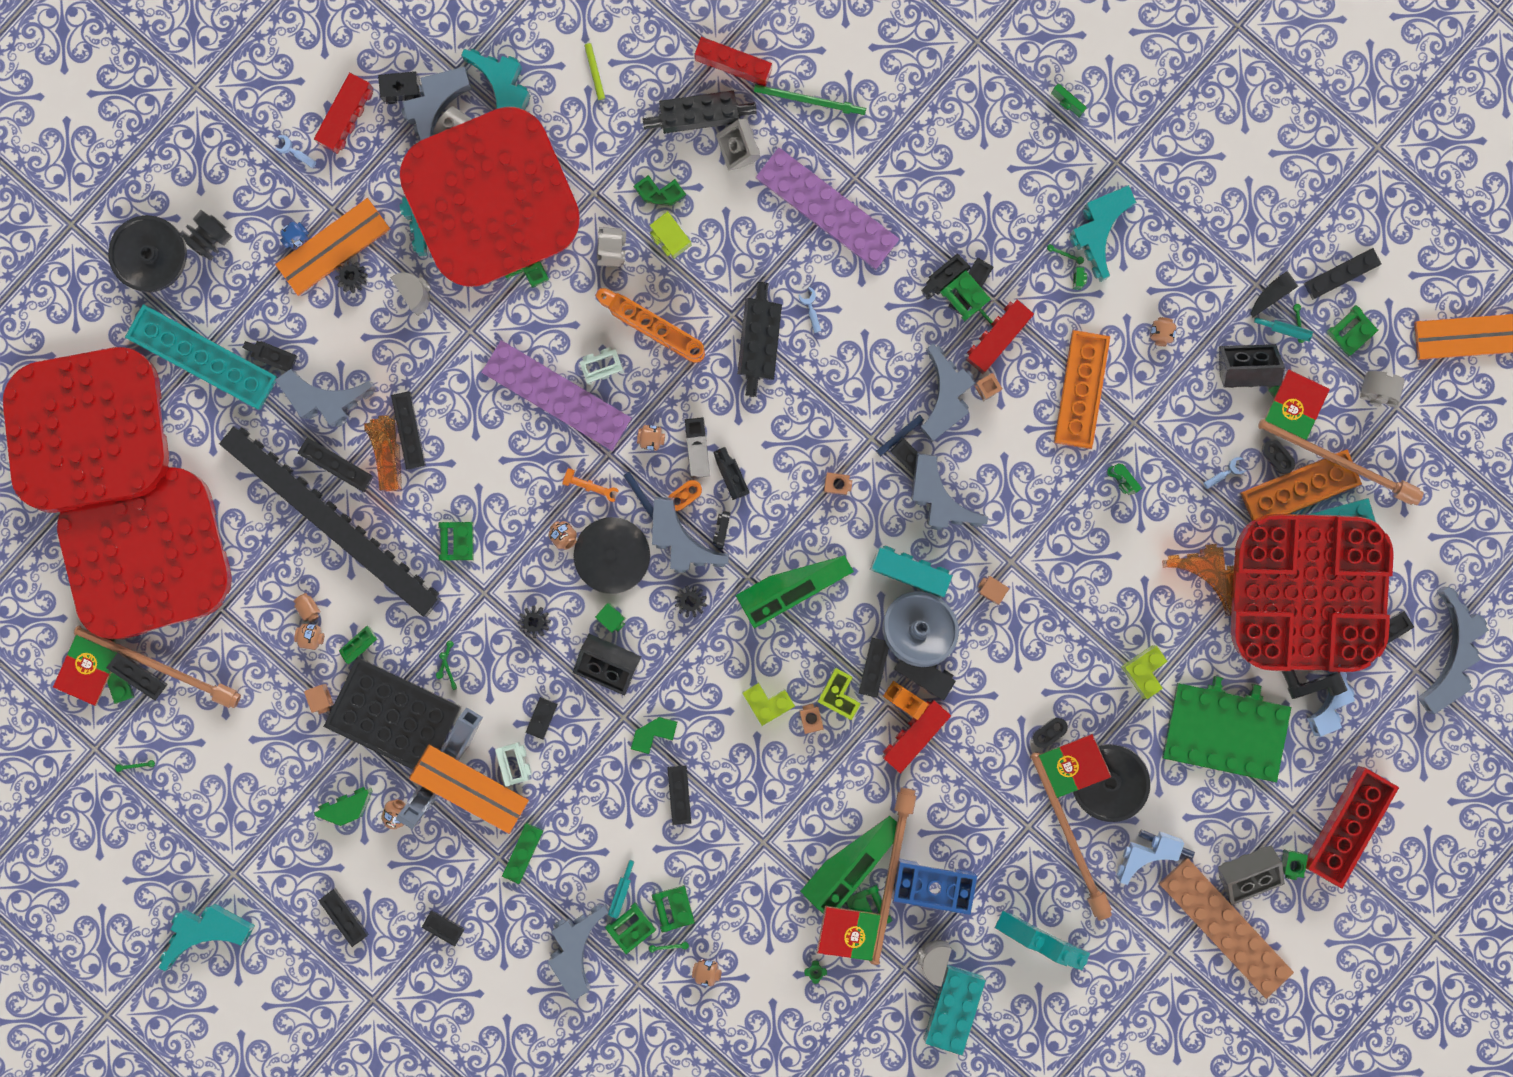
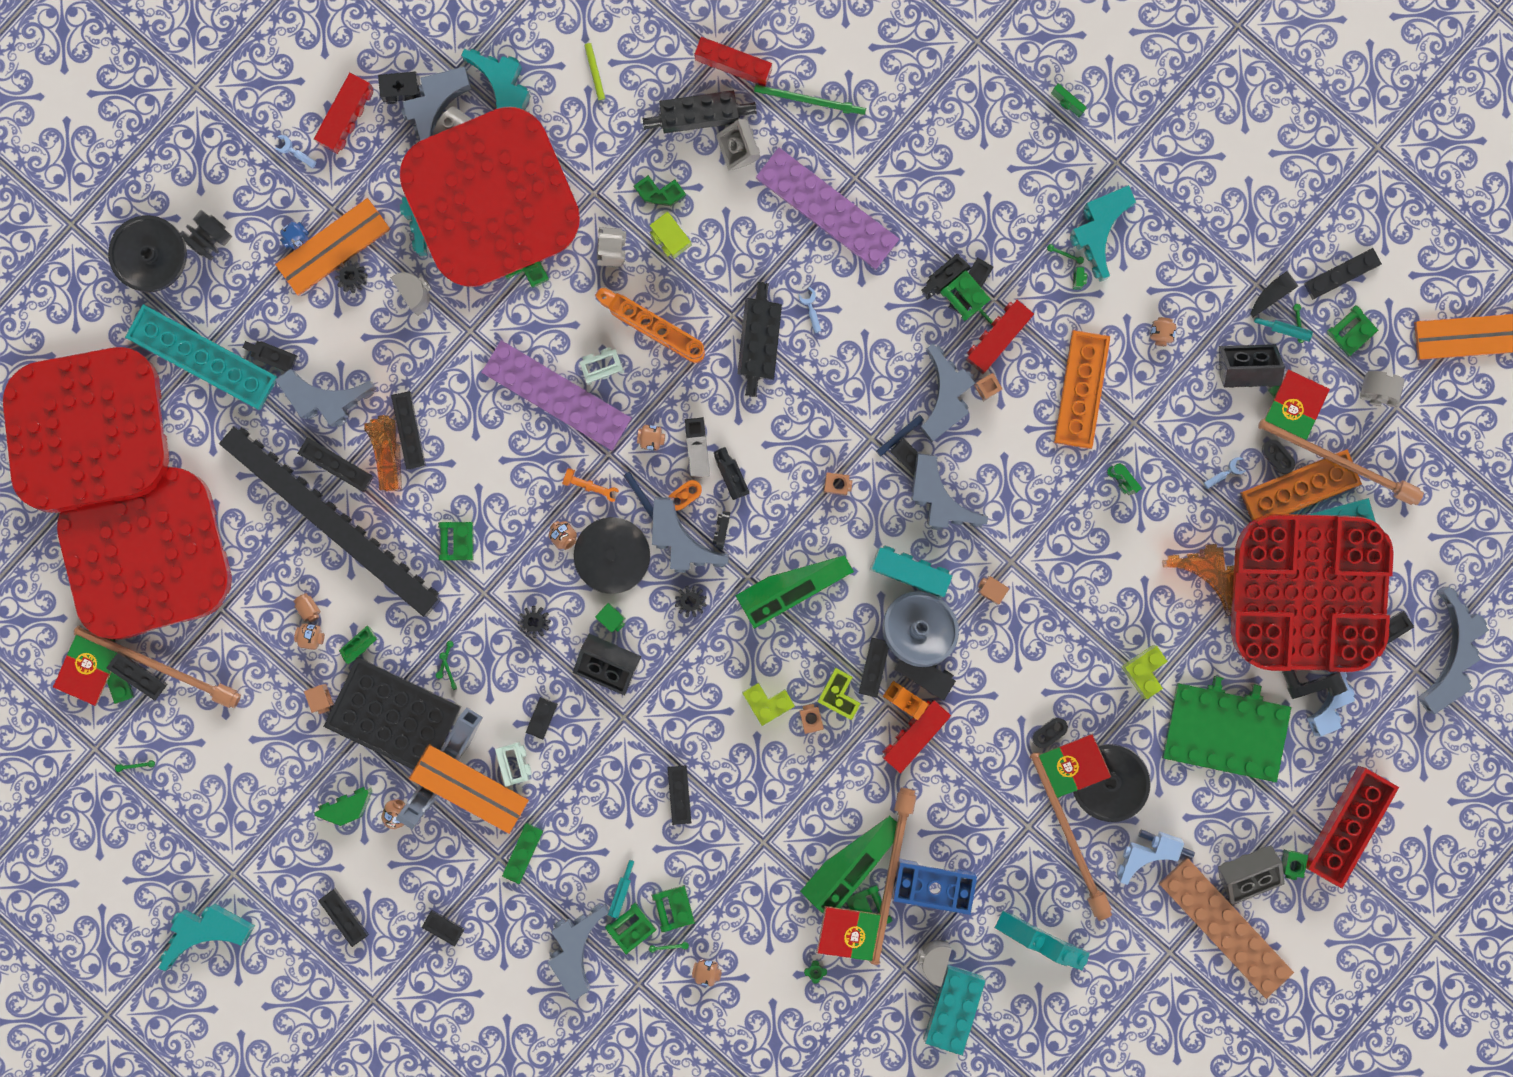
green tile [631,717,678,754] -> none

